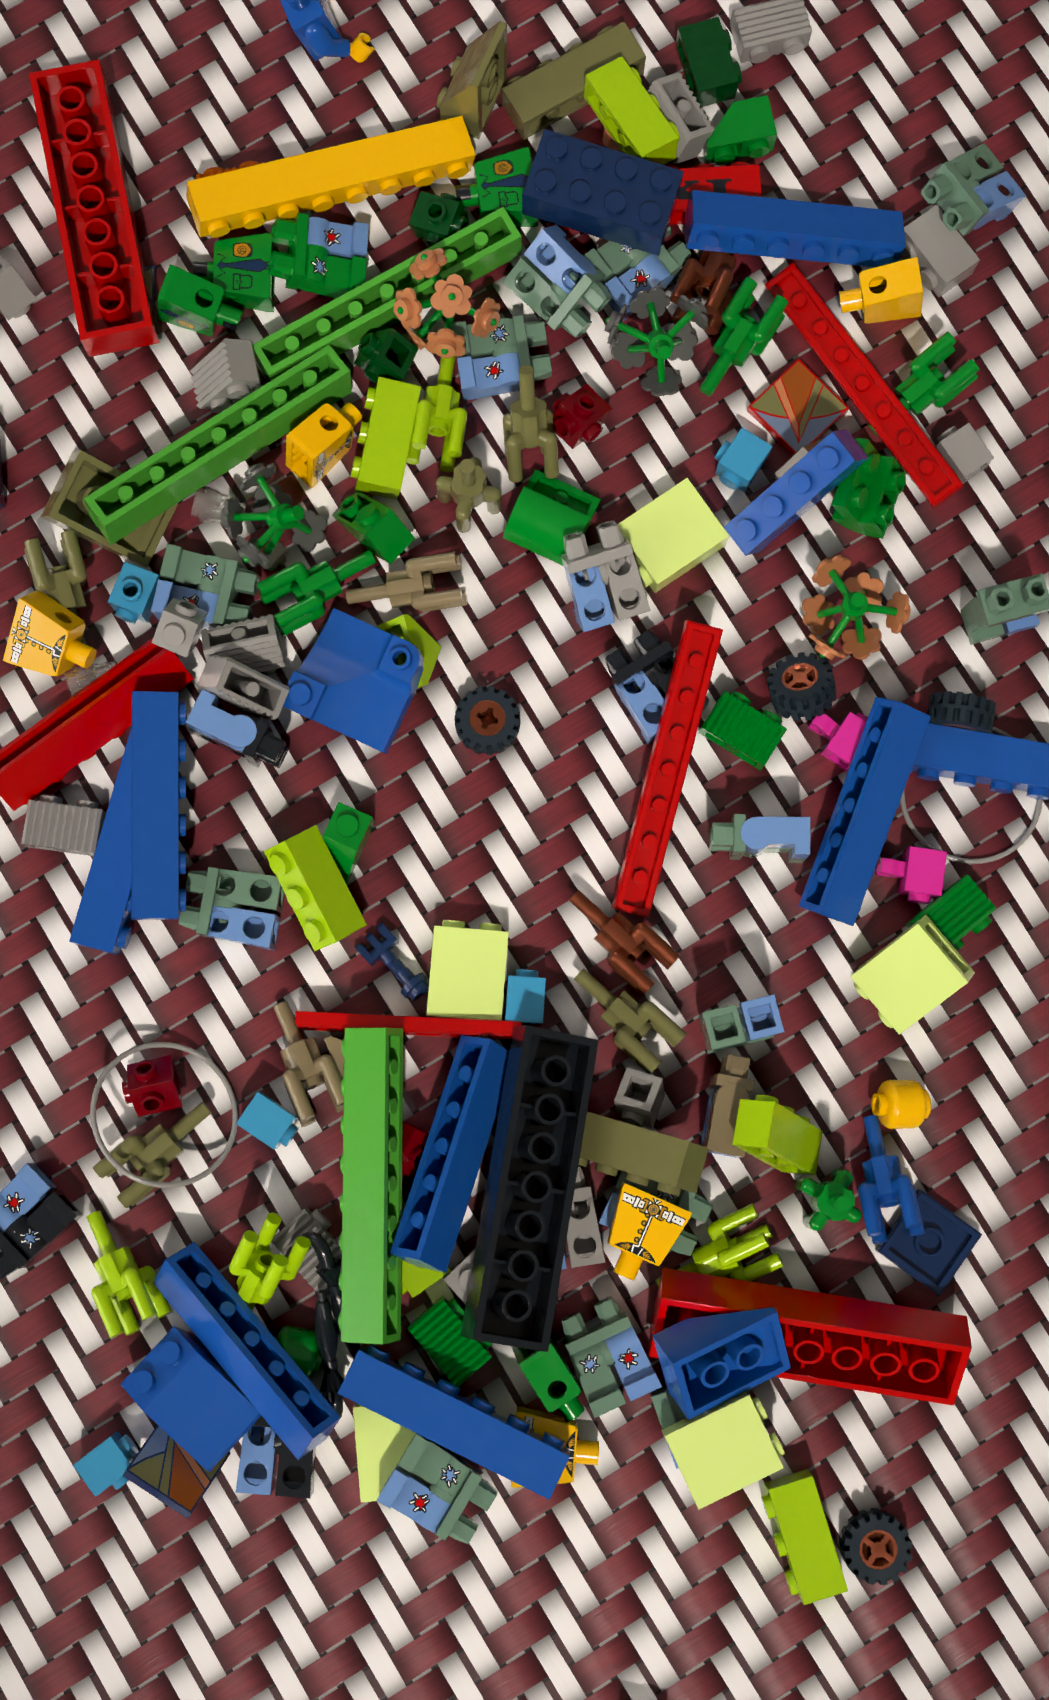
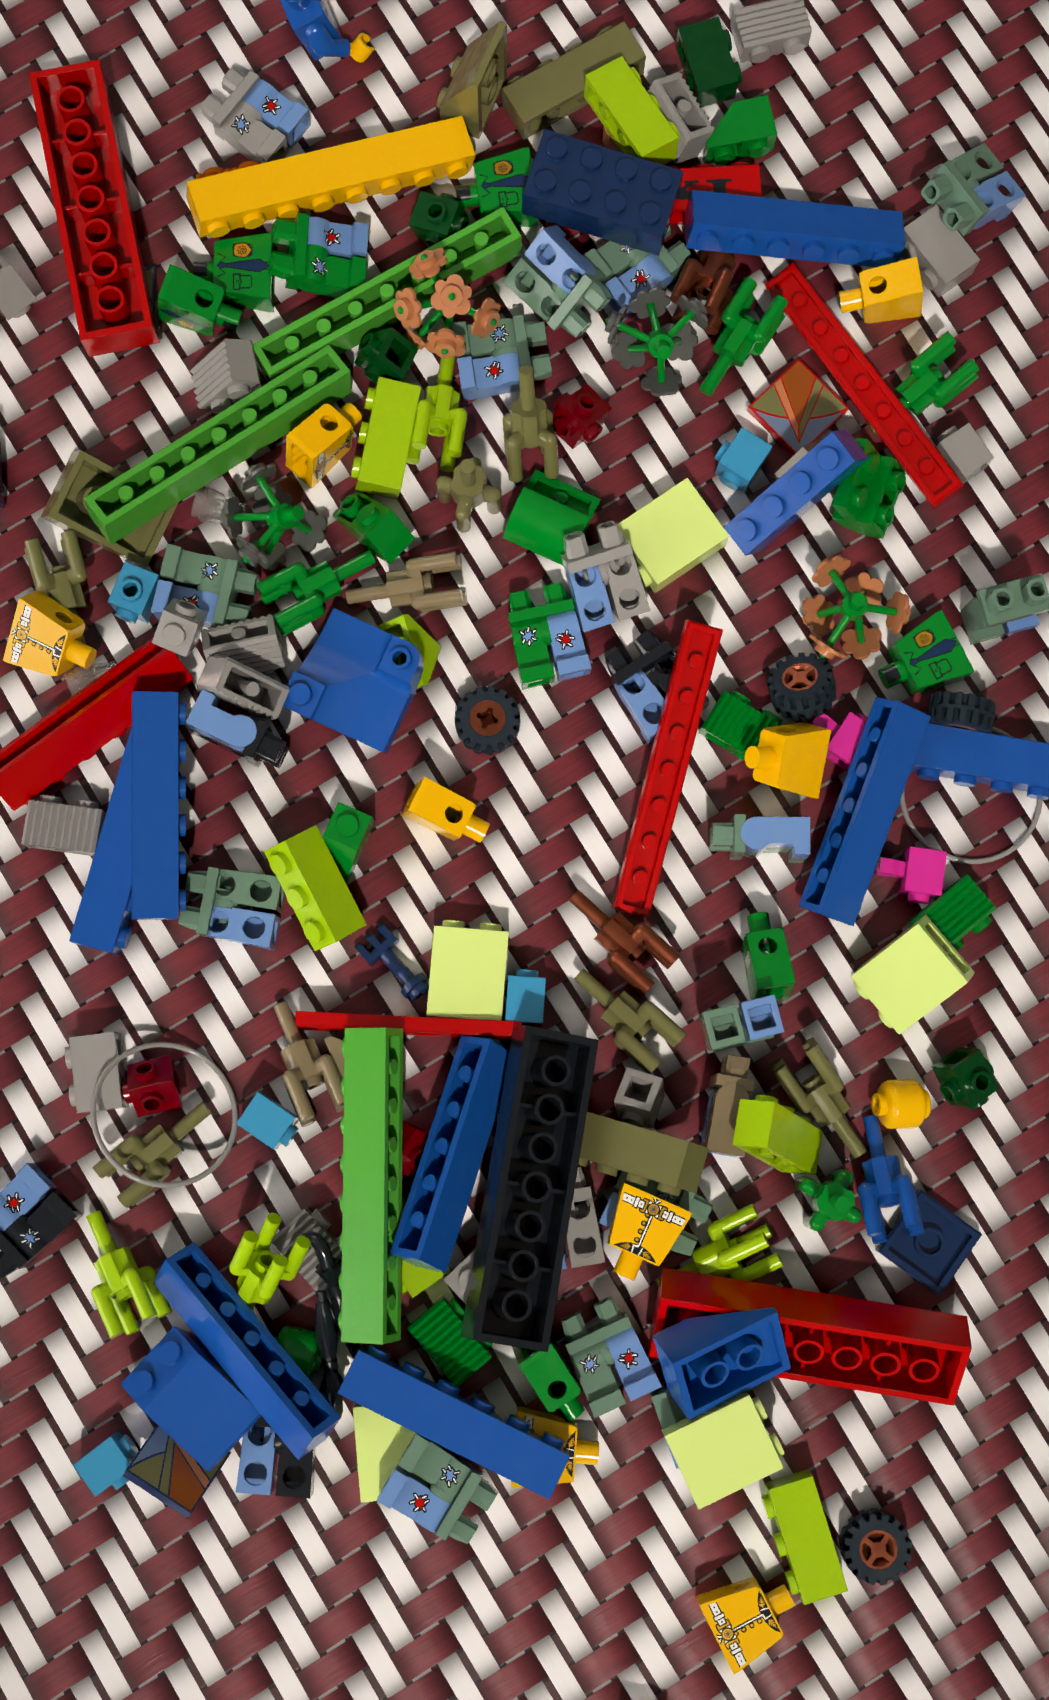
none -> light grey brick [65,1032,129,1113]
none -> light grey hips [201,68,311,164]
none -> yellow torso [401,777,490,843]
none -> green hips [508,582,592,690]
none -> yellow torso [696,1577,795,1674]
none -> green torso [742,912,796,1001]
none -> yellow torso [744,722,831,799]
none -> olive plant [770,1037,866,1158]
none -> green torso [878,610,974,695]
none -> dark green brick [931,1047,999,1109]

